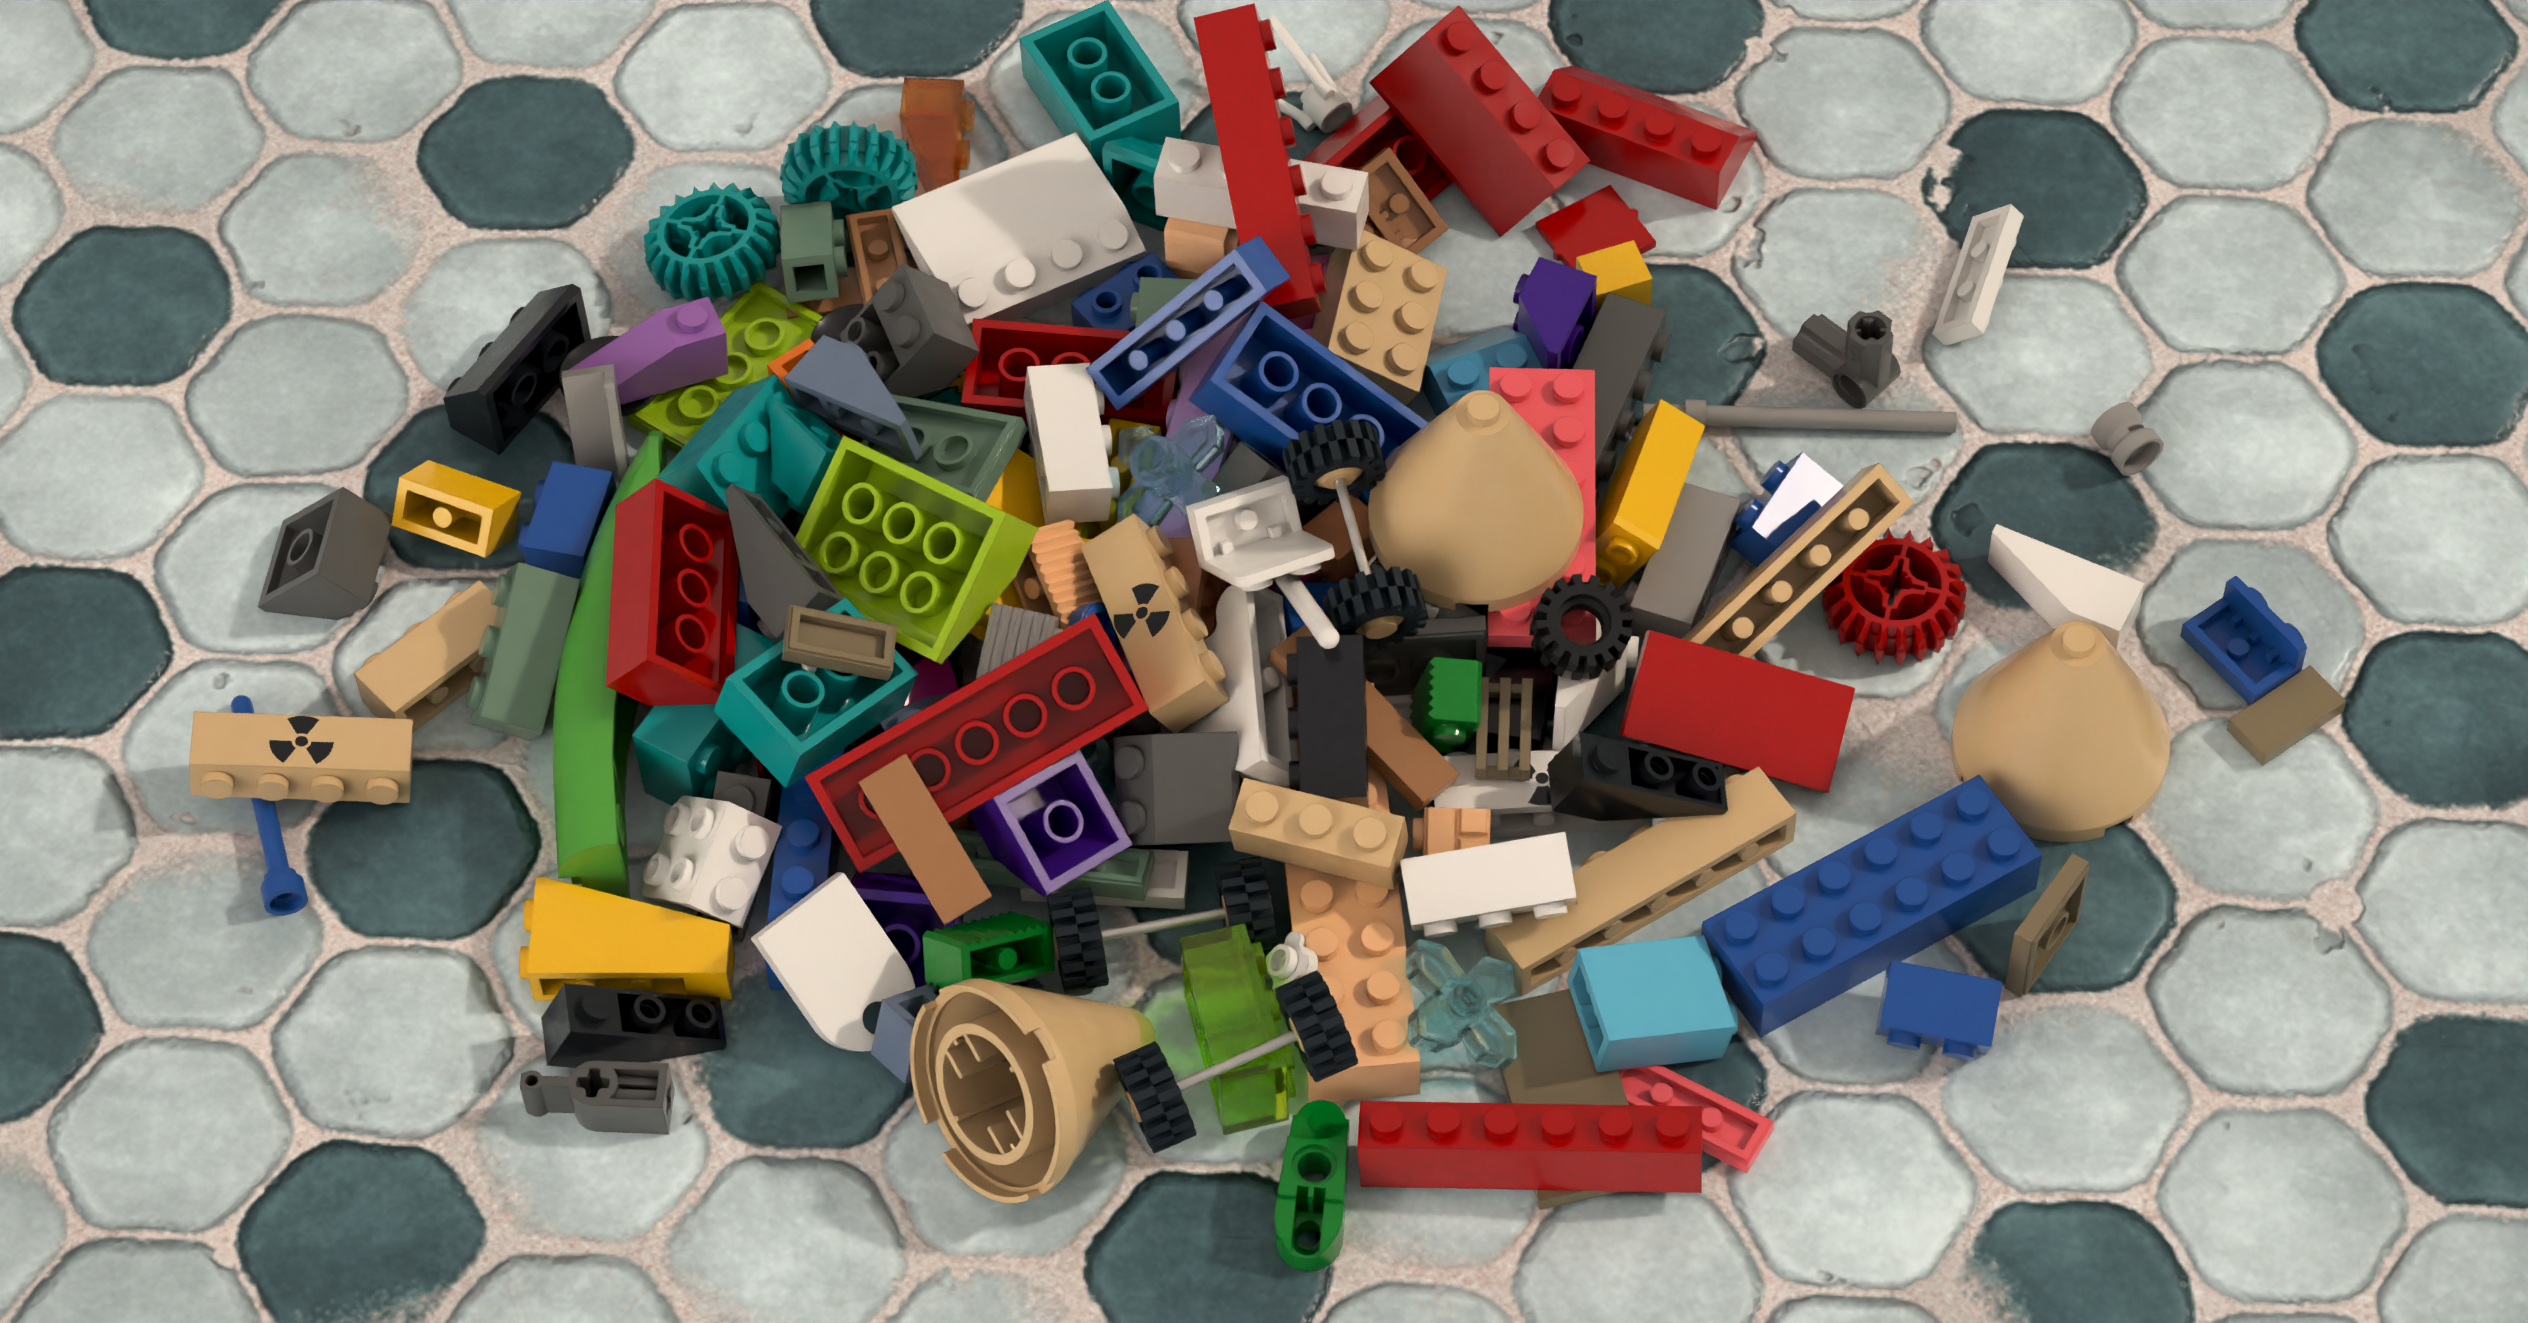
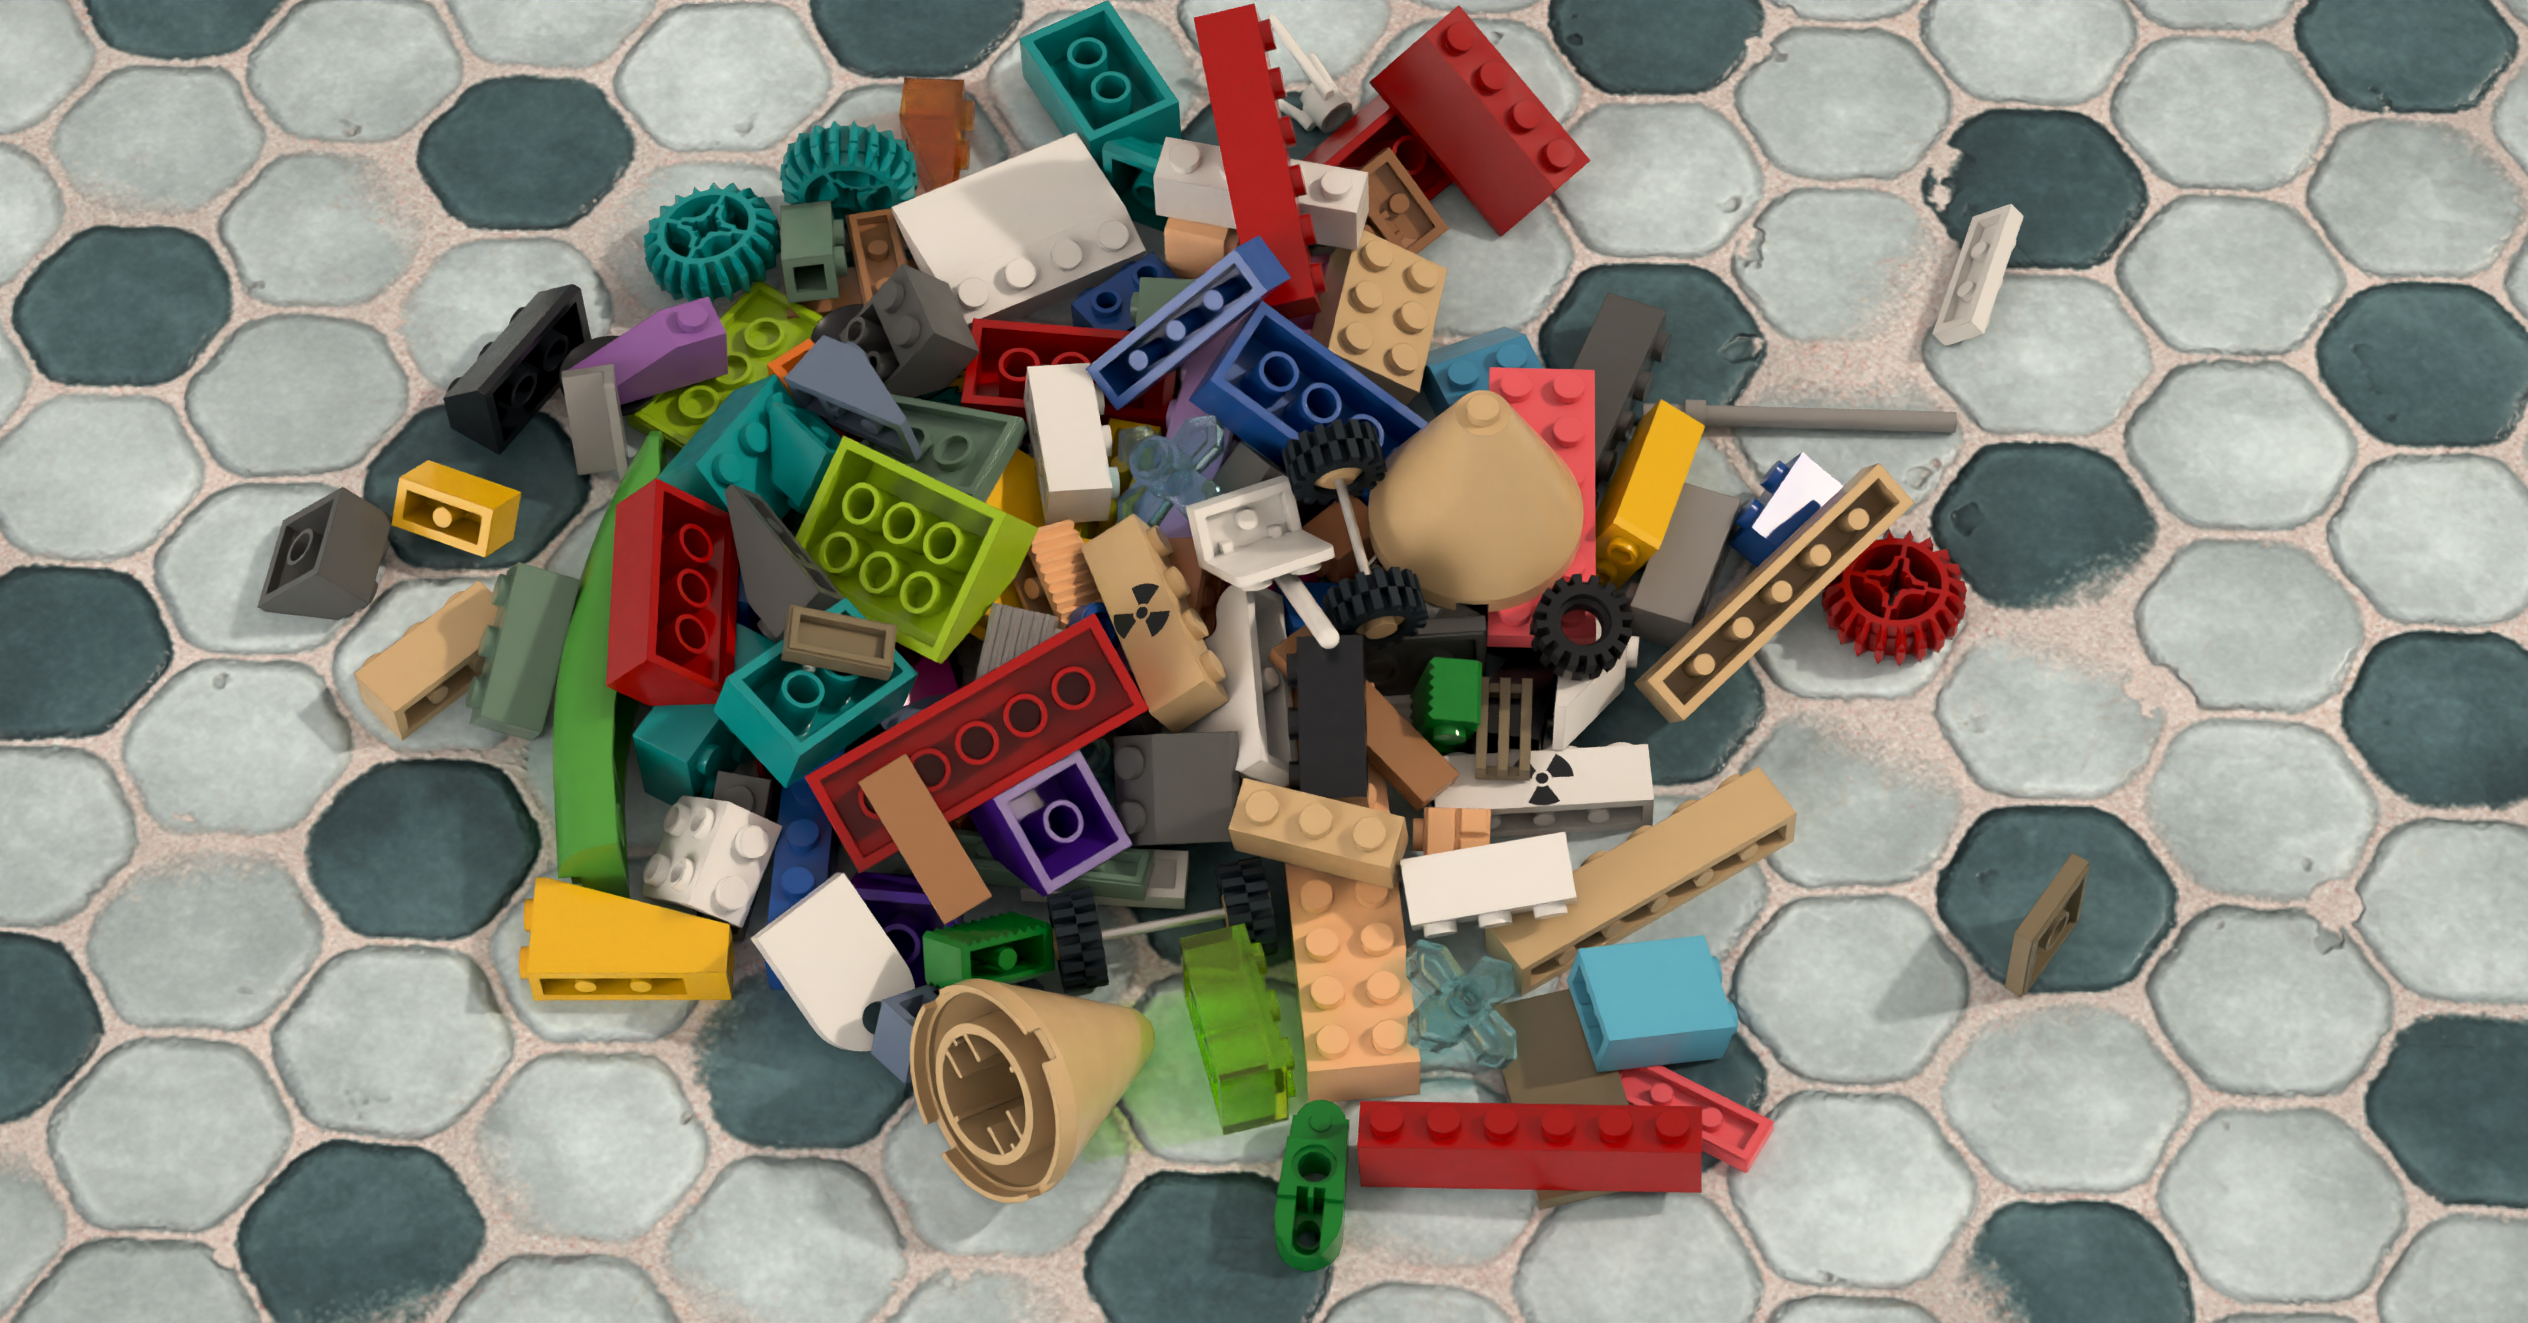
tan brick [189,711,413,805] -> none
blue piece [231,695,308,916] -> none
blue brick [518,461,617,579] -> none
dark grey piece [520,1060,675,1135] -> none
black slope [541,983,727,1068] -> none
black axle [1113,970,1358,1153] -> none
white plate [1264,931,1318,995] -> none
dark purple slope [1513,257,1597,369] -> none
red piece [1535,185,1656,269] -> none
red slope [1538,65,1757,210] -> none
black slope [1548,732,1728,821] -> none
yellow brick [1576,240,1653,319] -> none
red tile [1619,630,1855,793] -> none
blue brick [1701,774,2042,1038] -> none
dark grey piece [1792,310,1901,409] -> none
blue brick [1875,960,2003,1061] -> none
tan cone [1951,621,2170,843] -> none
white slope [1988,524,2145,652] -> none
light grey wheel [2091,402,2164,476] -> none
blue bracket [2180,576,2307,705] -> none
dark tan tile [2227,665,2346,766] -> none

